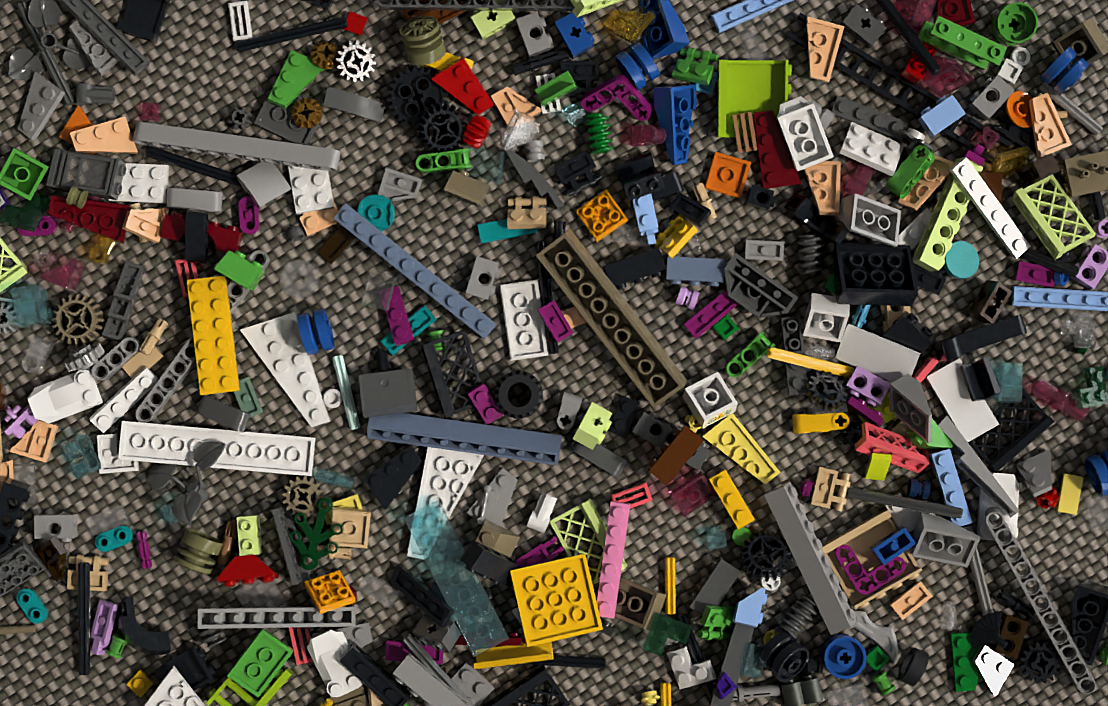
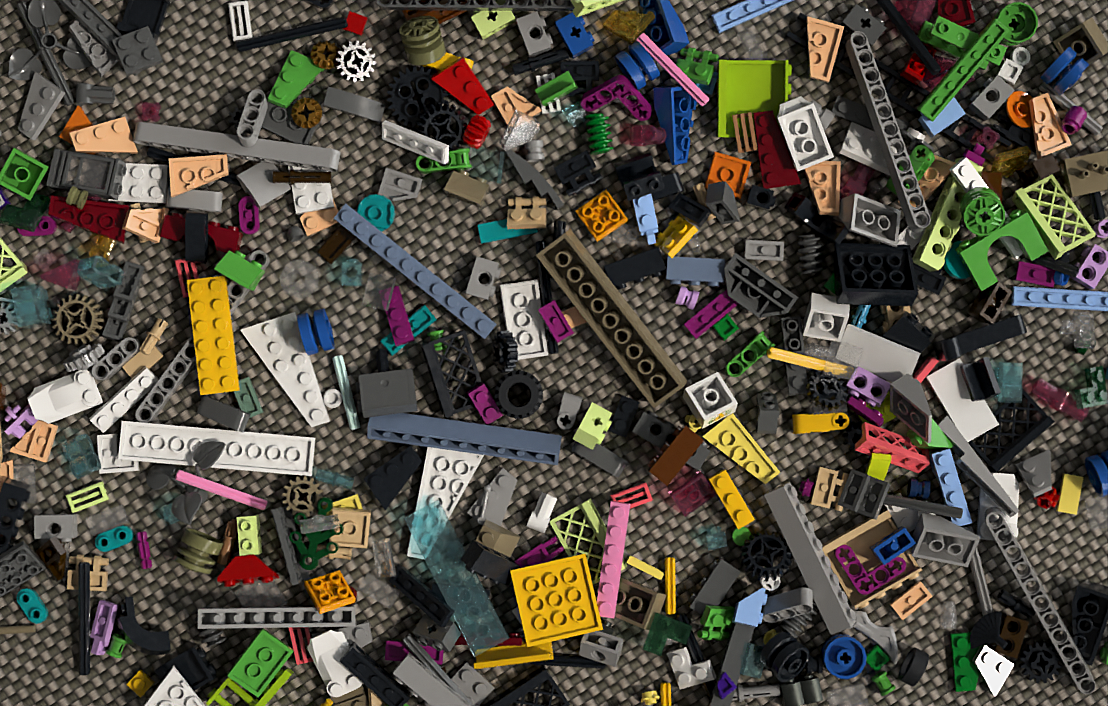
clear piece [22,336,54,374] -> none
none -> yellowish green tile [65,481,109,513]
none -> clear light blue brick [77,255,124,289]
none -> dark grey plate [112,26,163,76]
none -> light nougat wing [169,154,229,198]
none -> bright pink axle [175,470,267,510]
none -> light grey beam [237,89,268,147]
none -> dark brown pin [273,170,332,185]
none -> clear plate [299,514,340,534]
none -> clear light blue brick [341,259,363,287]
none -> clear tile [371,538,396,578]
none -> white tile [382,120,449,164]
none -> black gear [492,331,518,373]
none -> light grey brick [579,631,623,667]
none -> light yellow tile [626,555,664,580]
none -> bright pink axle [636,33,709,106]
none -> dark grey slope [706,181,740,224]
none -> dark grey pin [756,392,779,434]
none -> light grey beam [762,588,813,623]
none -> clear piece [823,340,863,381]
none -> dark grey slope [837,469,891,520]
none -> light grey beam [845,31,931,233]
none -> bright green tile [917,17,1010,122]
none -> bright green arch [955,209,1048,291]
none -> bright green wheel [960,187,1005,236]
none -> magenta brick [1061,106,1087,134]

